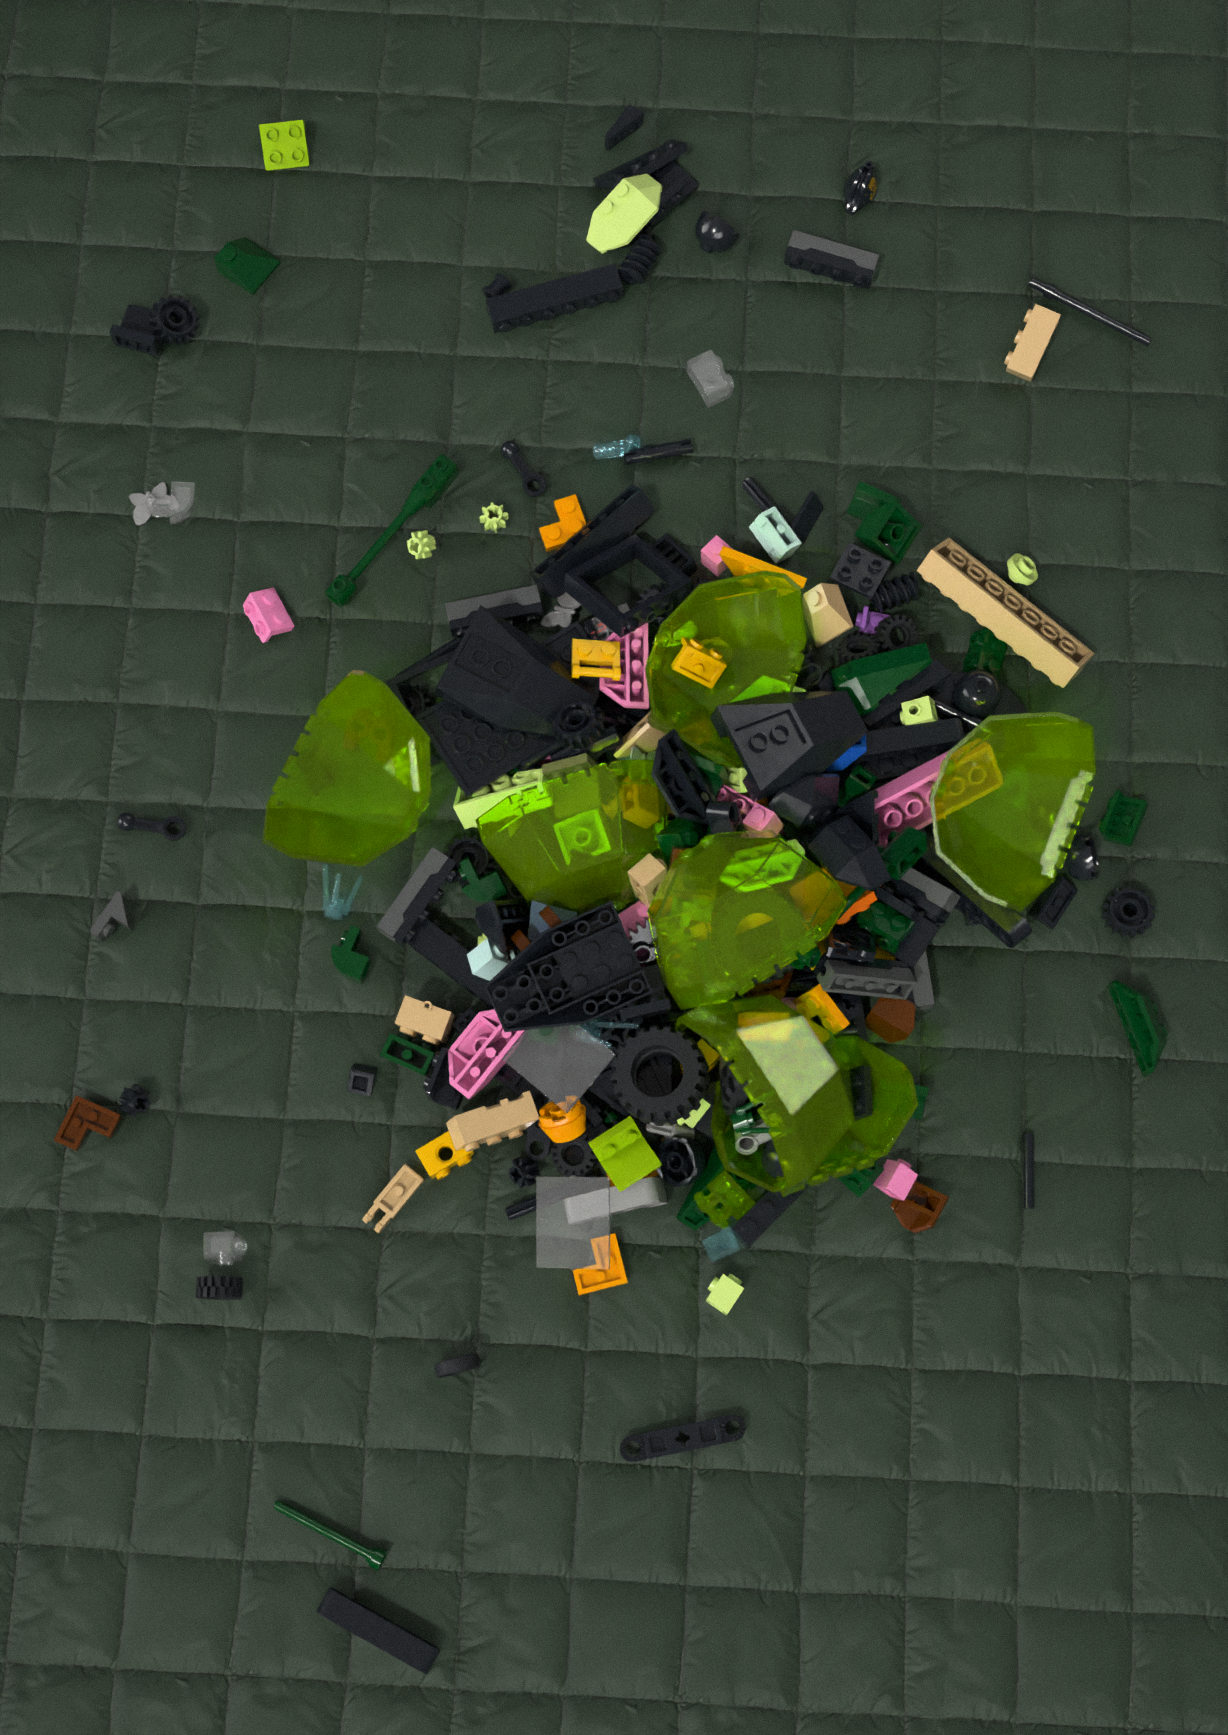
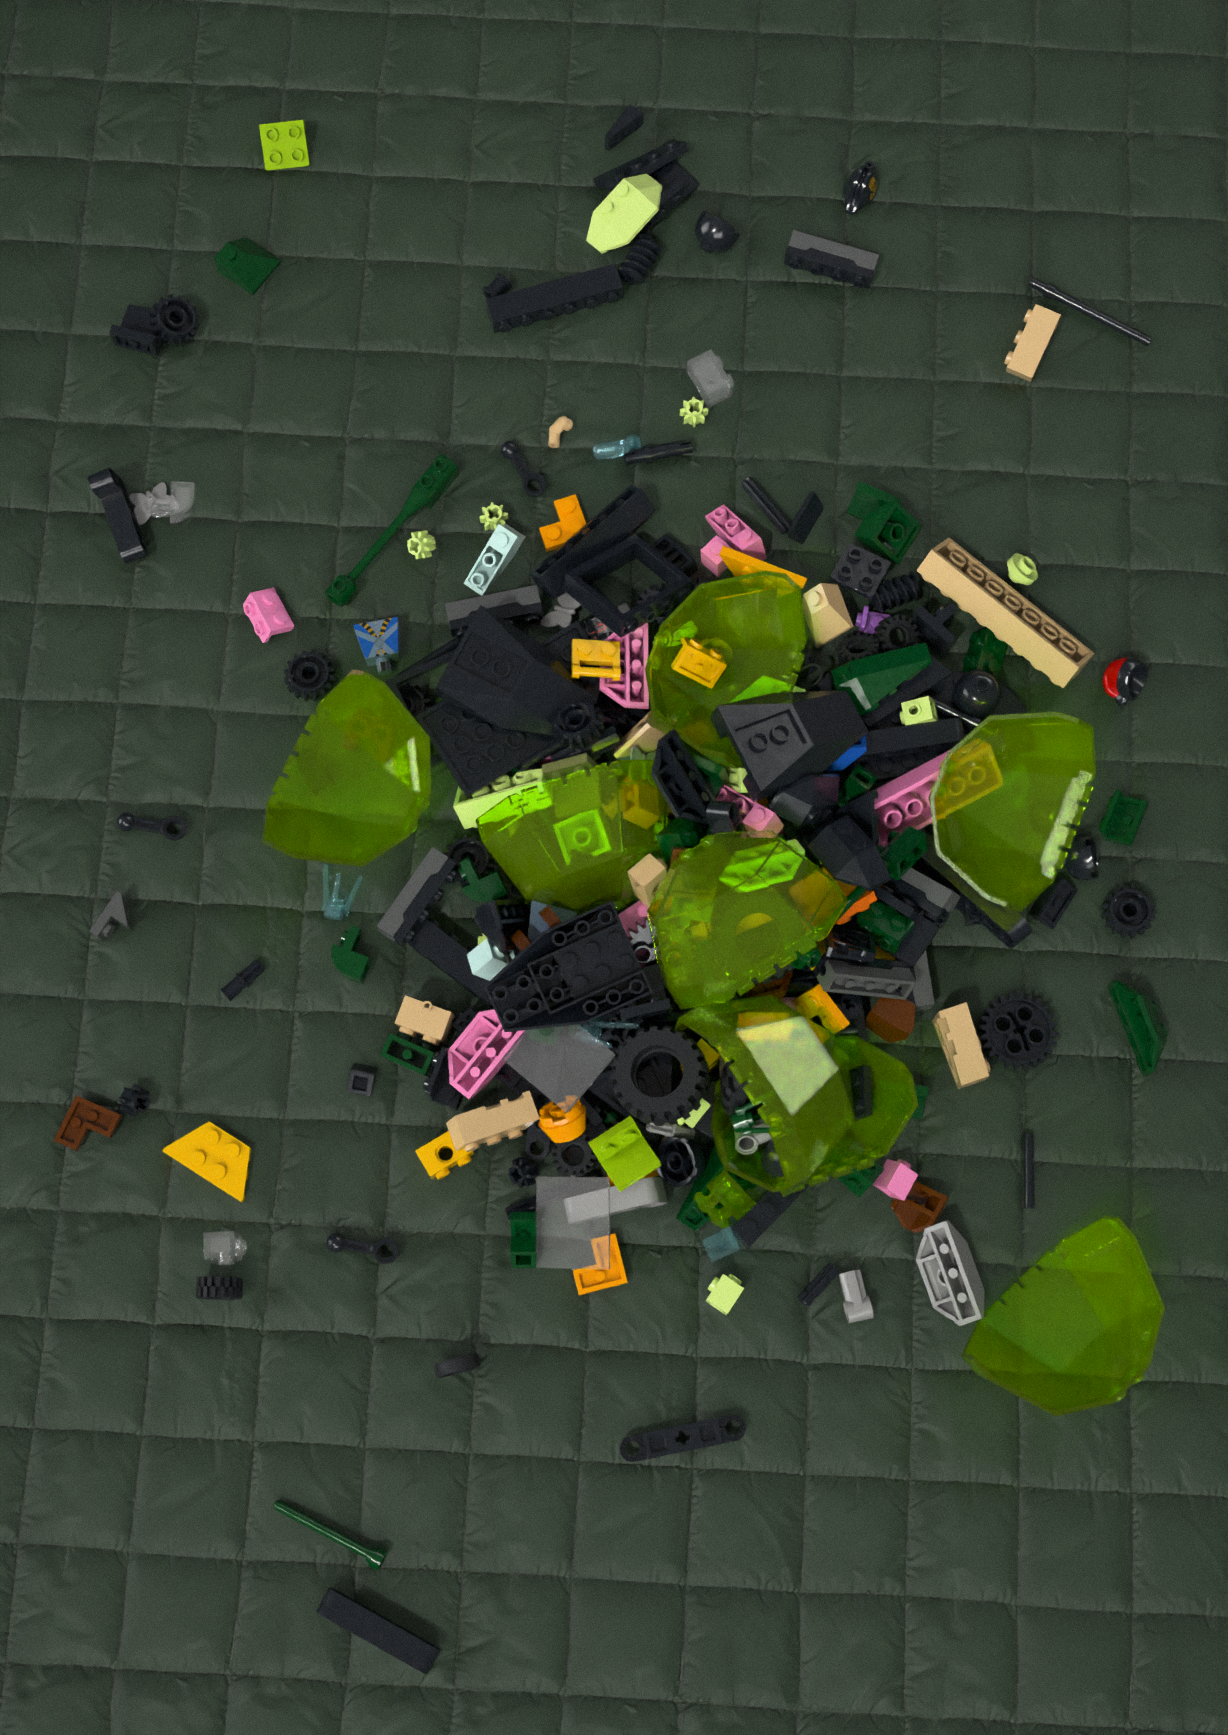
tan hinge [362,1164,425,1233] -> none
light aqua brick [749,507,802,564] -> none
none -> black beam [88,467,148,564]
none -> yellow wing [162,1121,251,1203]
none -> black axle [220,960,265,1002]
none -> black gear [284,650,336,702]
none -> black piece [326,1232,399,1264]
none -> torso [353,617,400,675]
none -> light aqua slope [463,524,525,596]
none -> dark green brick [510,1212,537,1268]
none -> tan arm [548,416,573,448]
none -> yellowish green gear [680,397,708,427]
none -> bright pink slope [705,504,767,561]
none -> black axle [798,1263,839,1307]
none -> light grey piece [839,1270,874,1323]
none -> black bracket [911,603,958,659]
none -> light grey wedge [916,1220,985,1326]
none -> tan wedge [932,1002,990,1089]
none -> clear neon green windscreen [961,1215,1165,1416]
none -> black gear [978,992,1059,1072]
none -> black piece [1102,657,1148,706]

